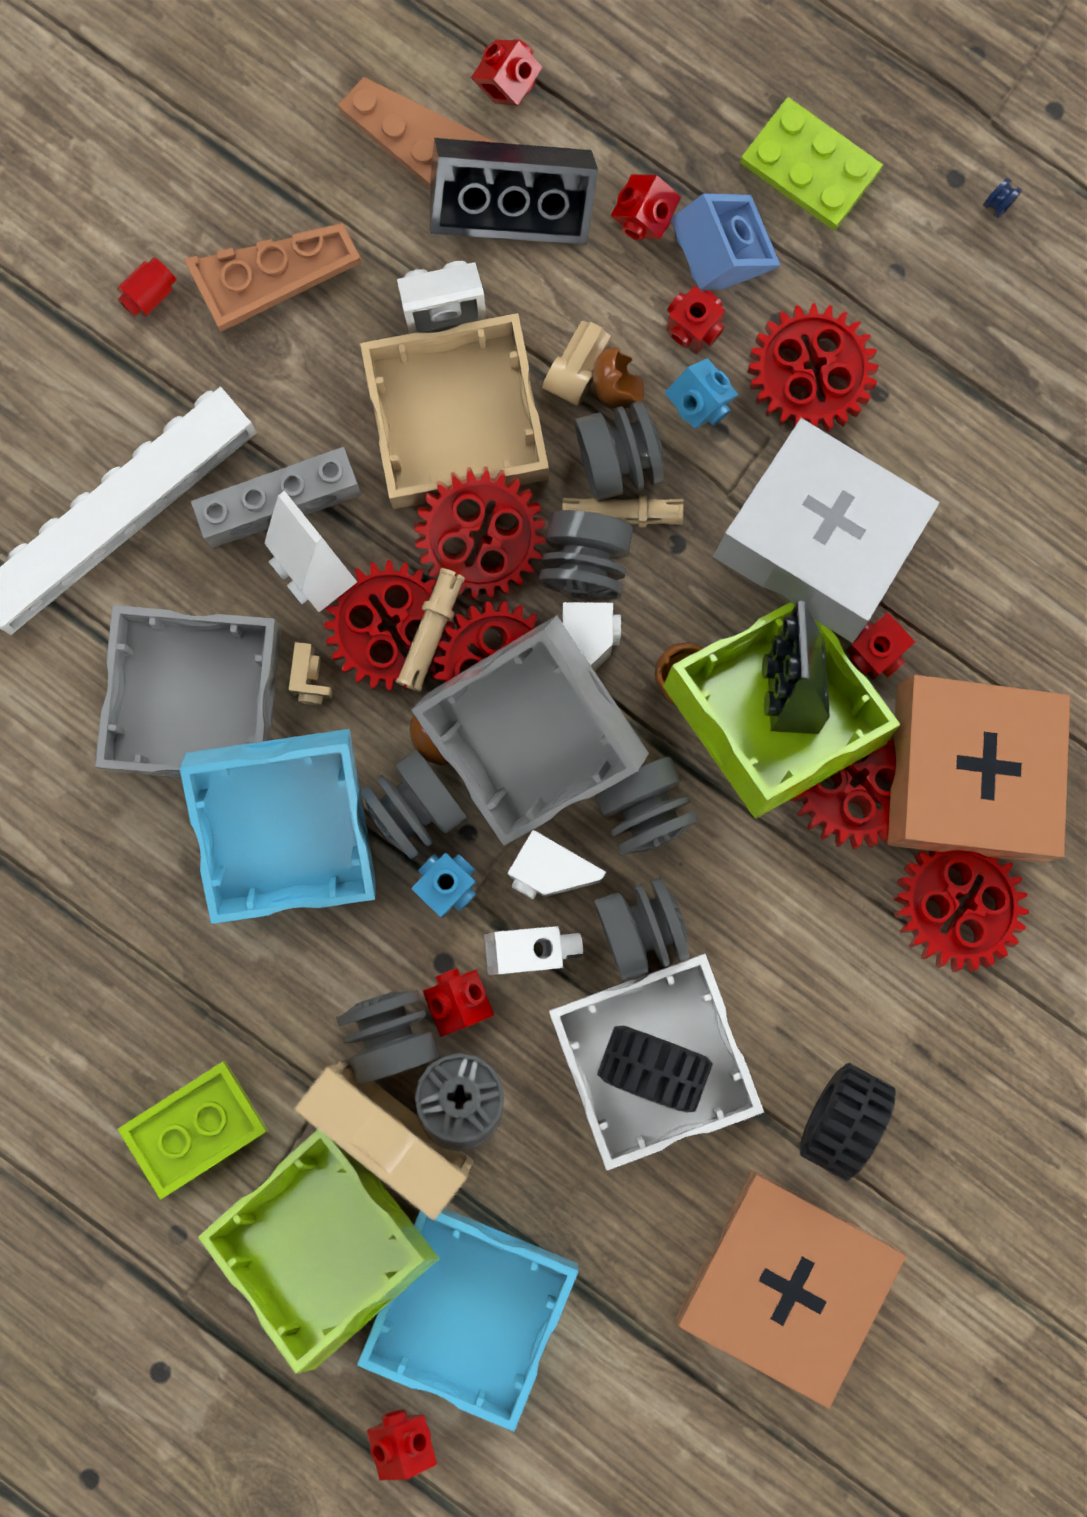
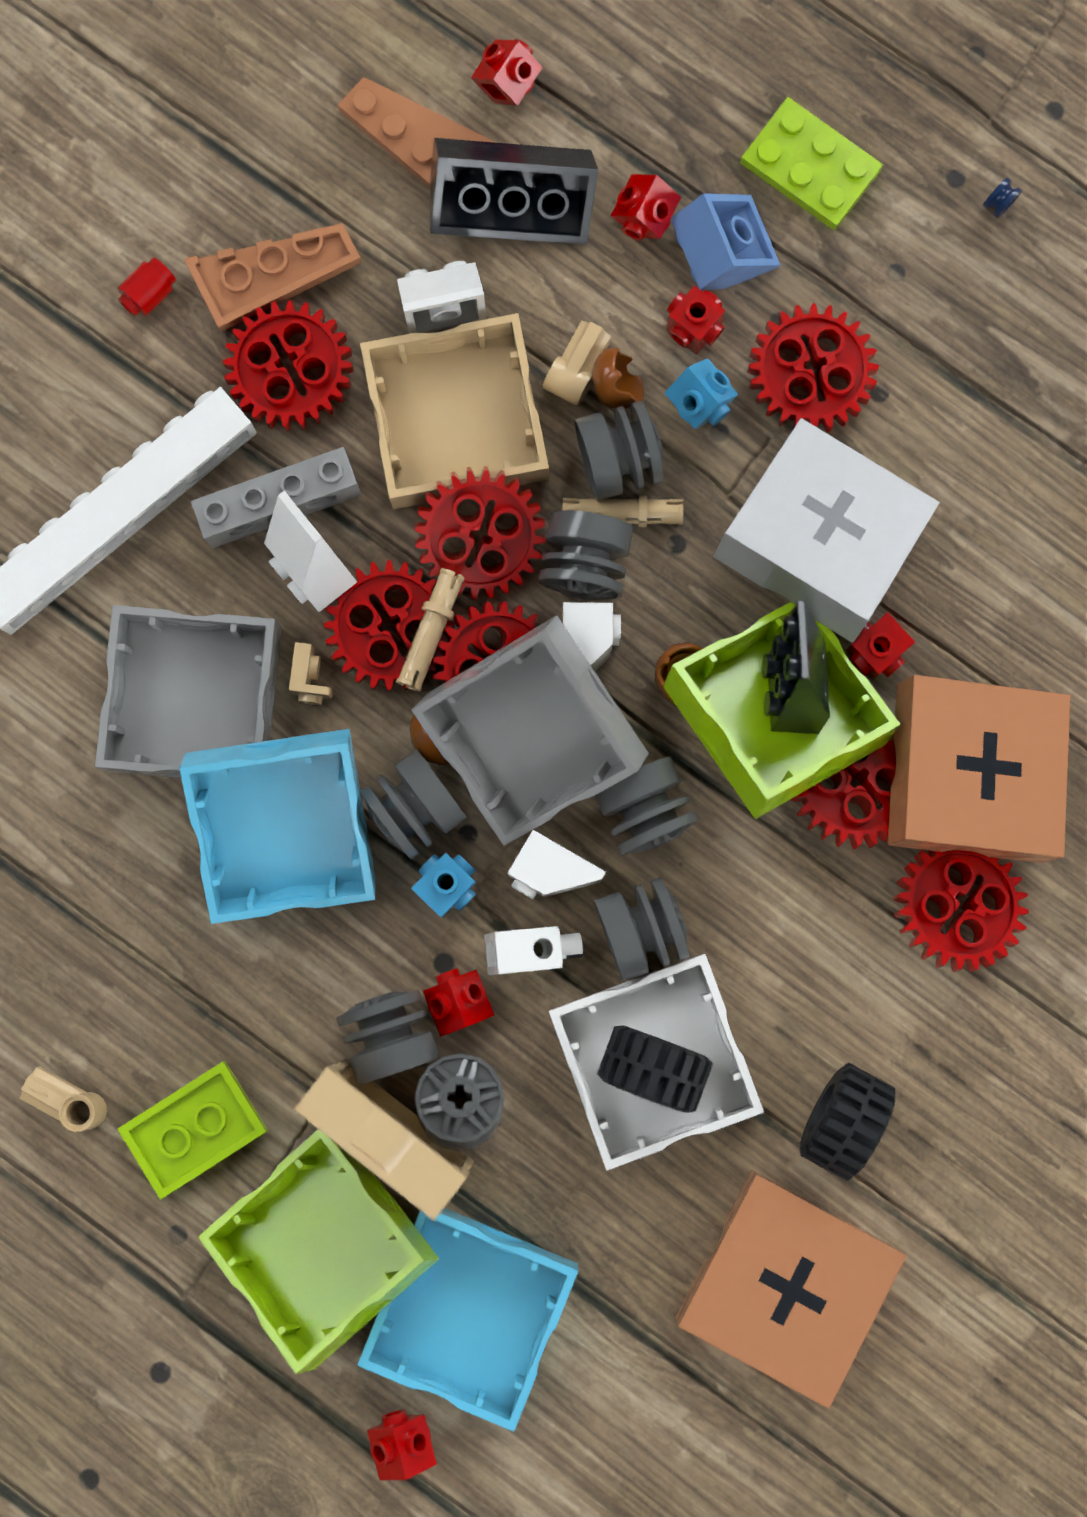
none -> tan piece [19,1066,107,1132]
none -> red gear [223,300,354,431]

